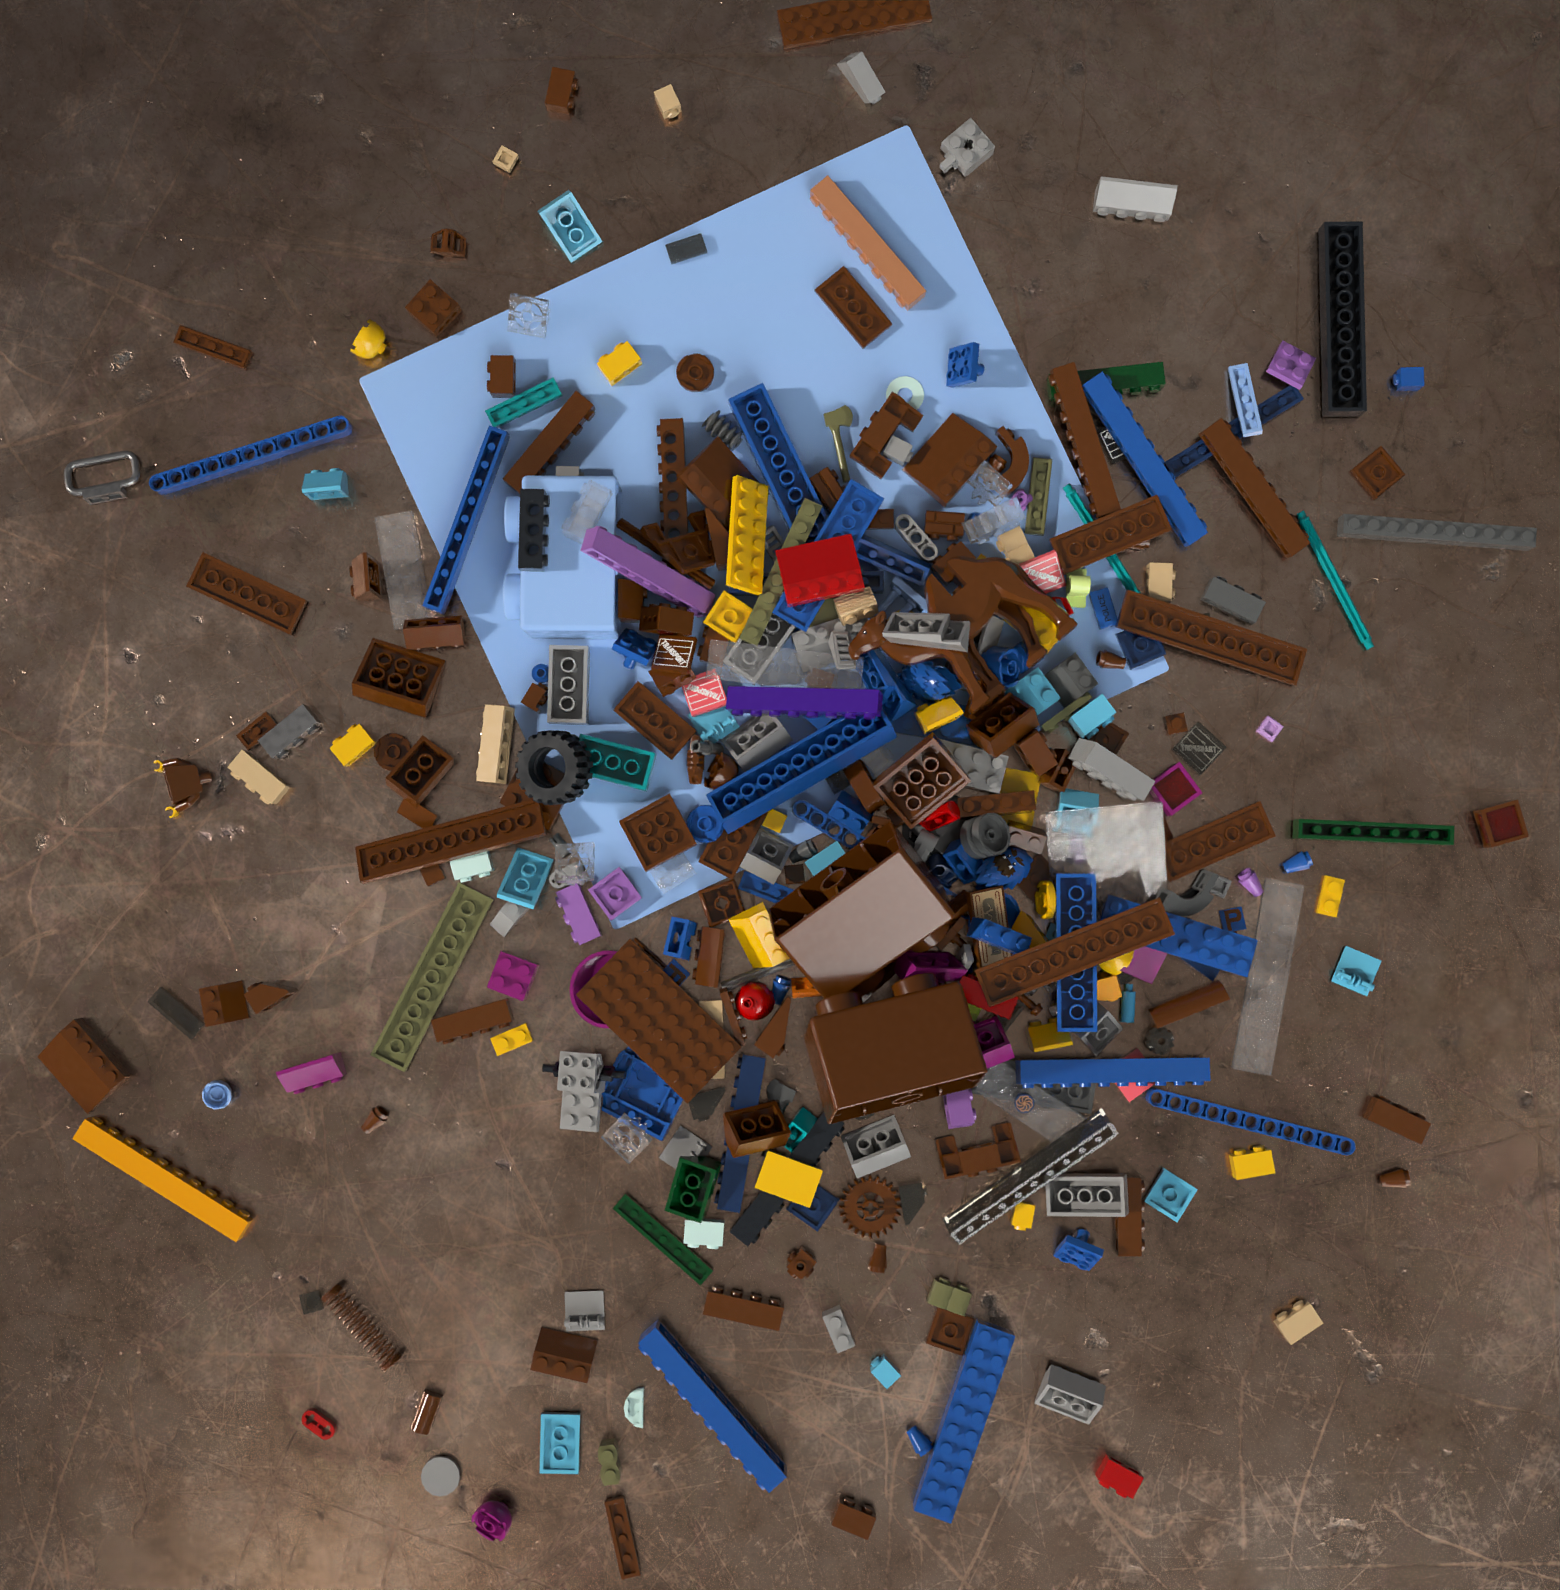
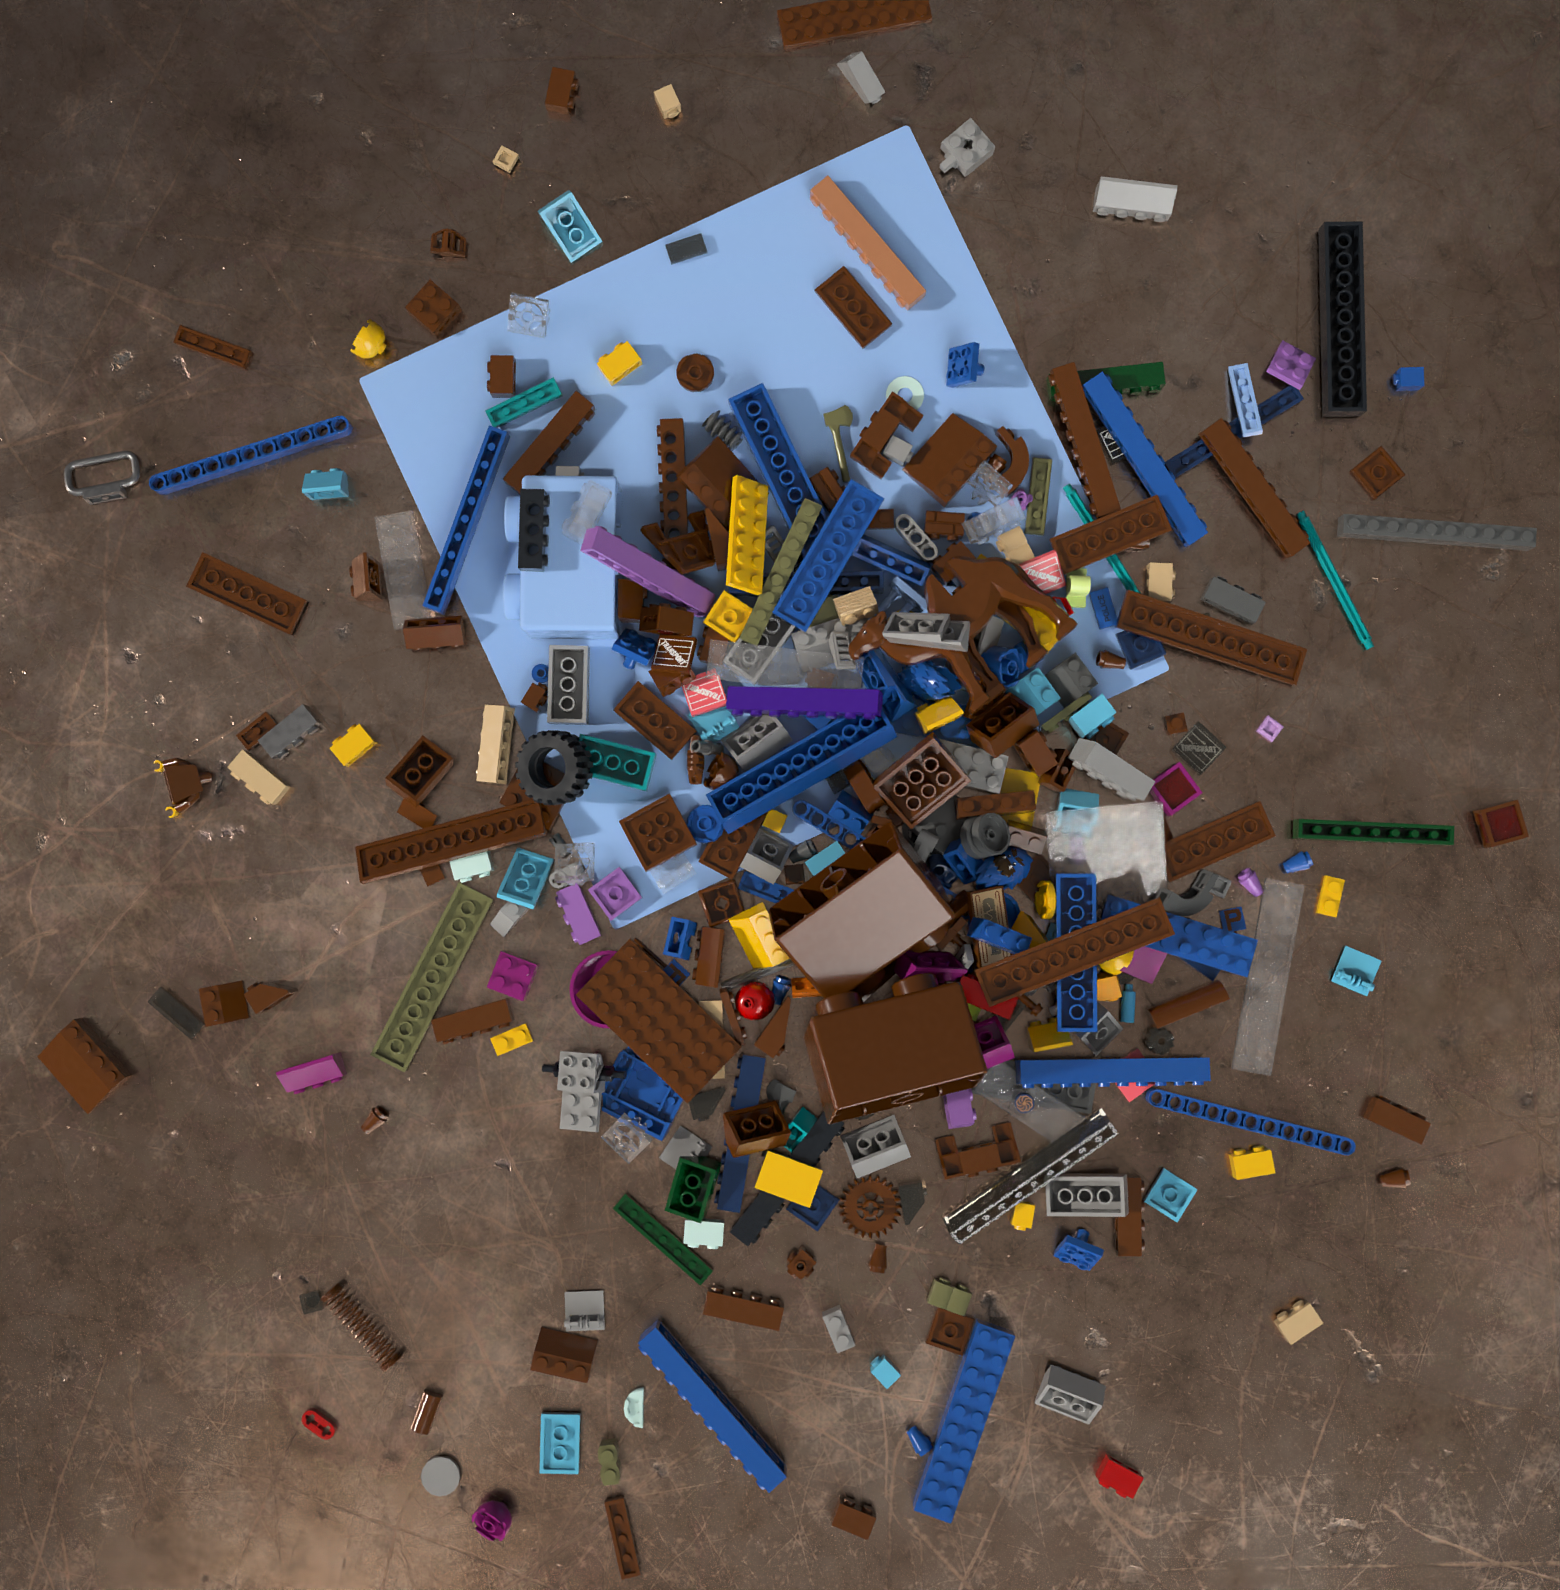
light orange brick [72,1116,253,1242] -> none
light blue hair [202,1080,232,1110] -> none
reddish brown slope [352,638,446,718] -> none
reddish brown tile [374,733,412,771] -> none
reddish brown axle [616,518,715,589] -> none
red slope [775,534,865,608] -> none
red brick [919,800,960,832] -> none

